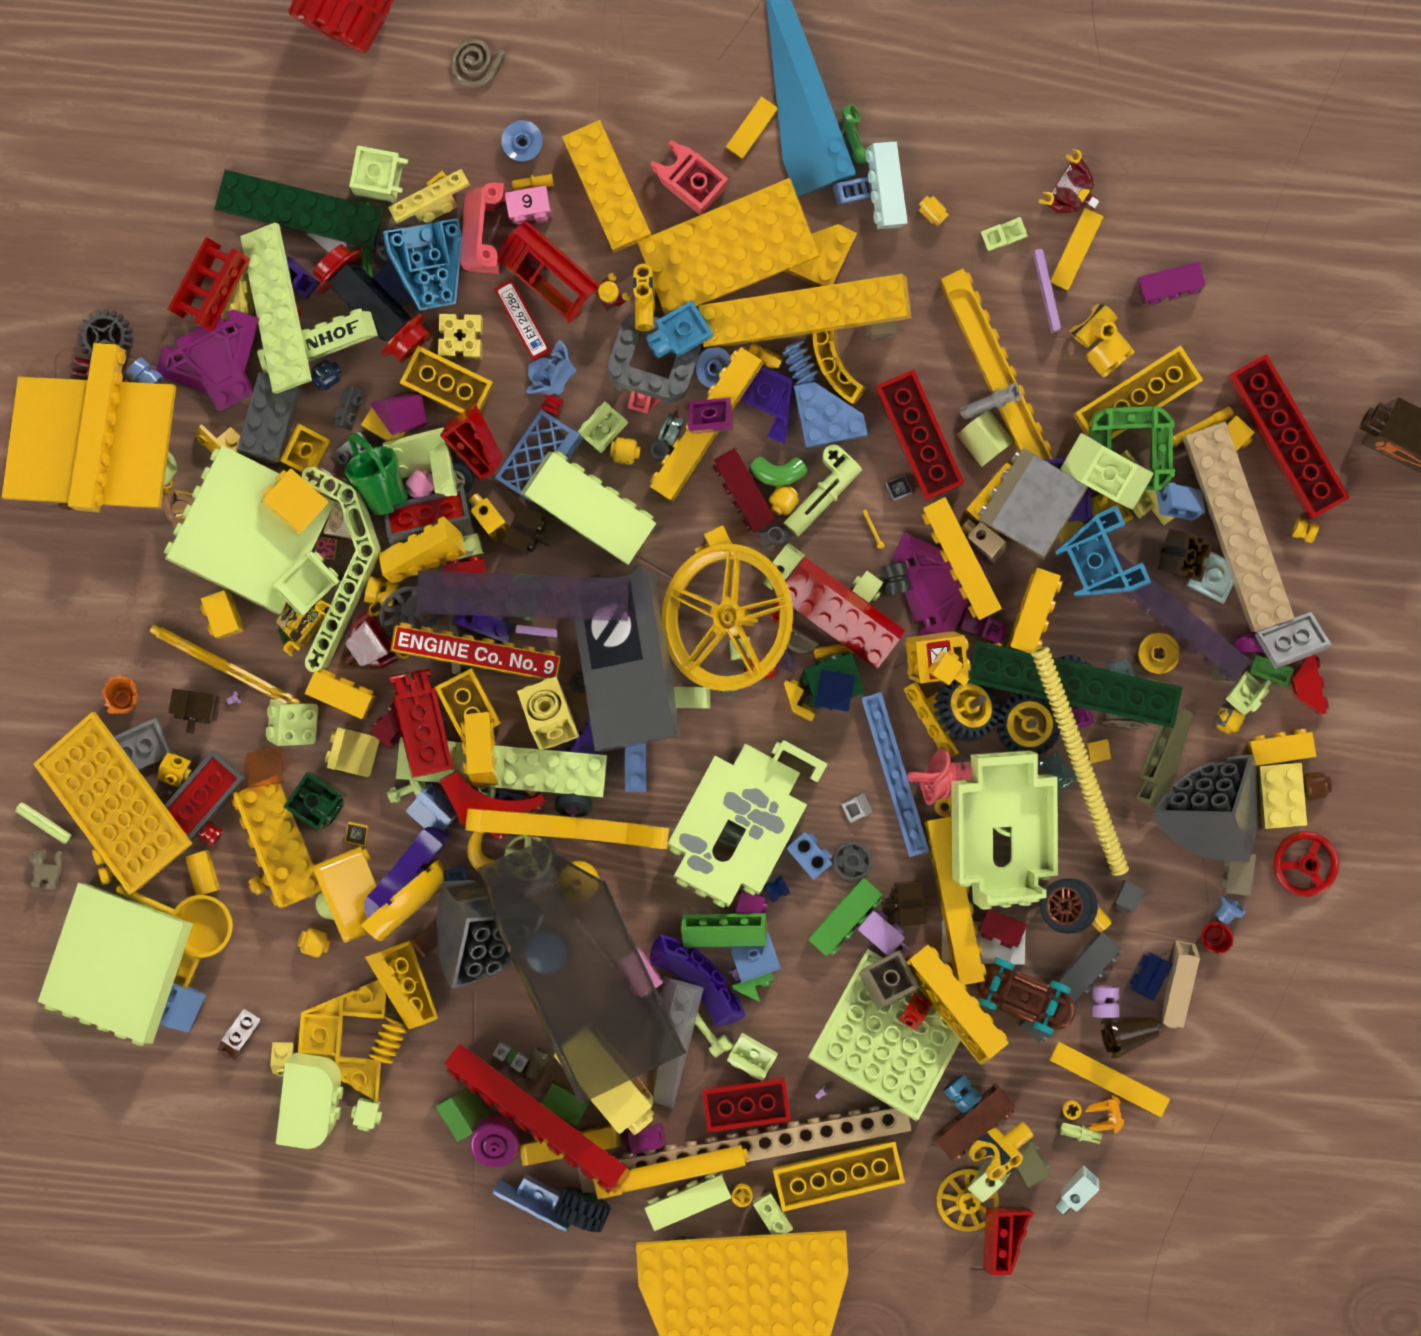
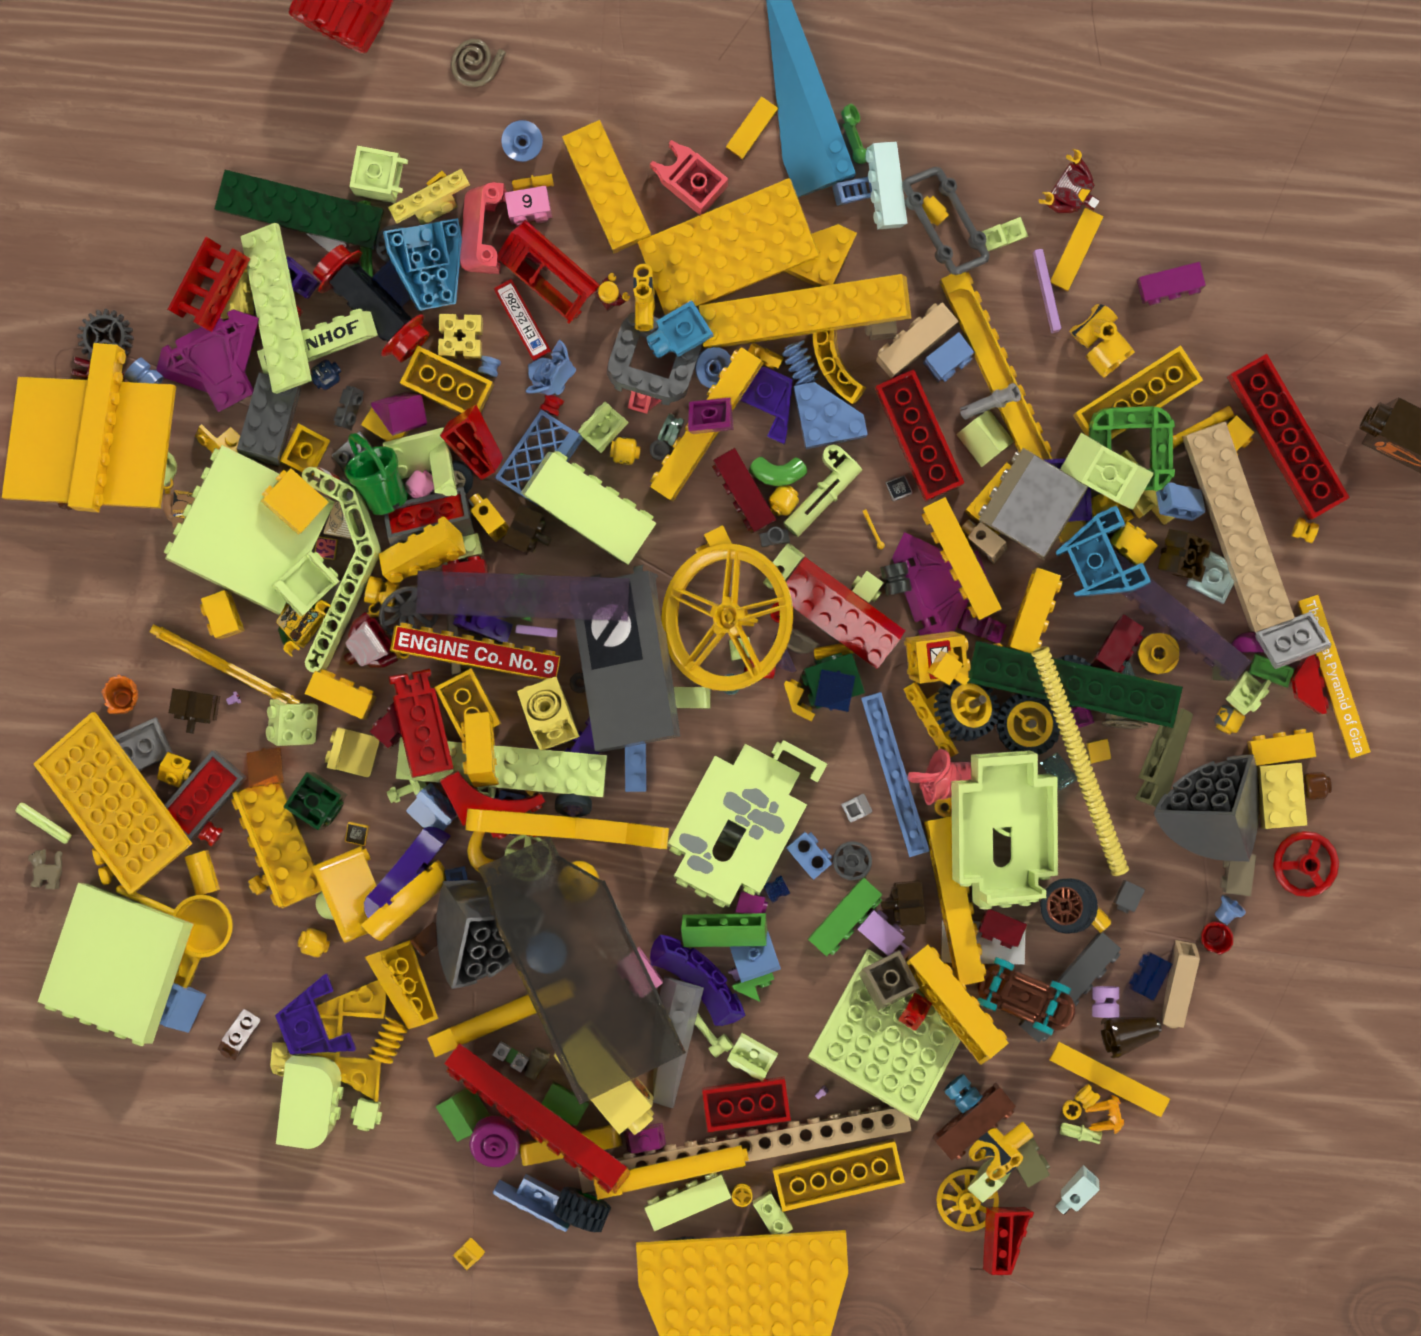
none -> dark purple wing [275,973,356,1054]
none -> yellow brick [427,978,576,1057]
none -> yellow slope [452,1238,485,1270]
none -> medium blue wheel [477,356,501,378]
none -> tan brick [876,302,958,379]
none -> dark grey bar [902,167,990,275]
none -> medium blue piece [923,332,974,382]
none -> yellow wheel [1074,1084,1100,1110]
none -> dark red brick [1090,614,1144,673]
none -> yellow brick [1109,520,1158,566]
none -> yellow tile [1297,595,1371,759]

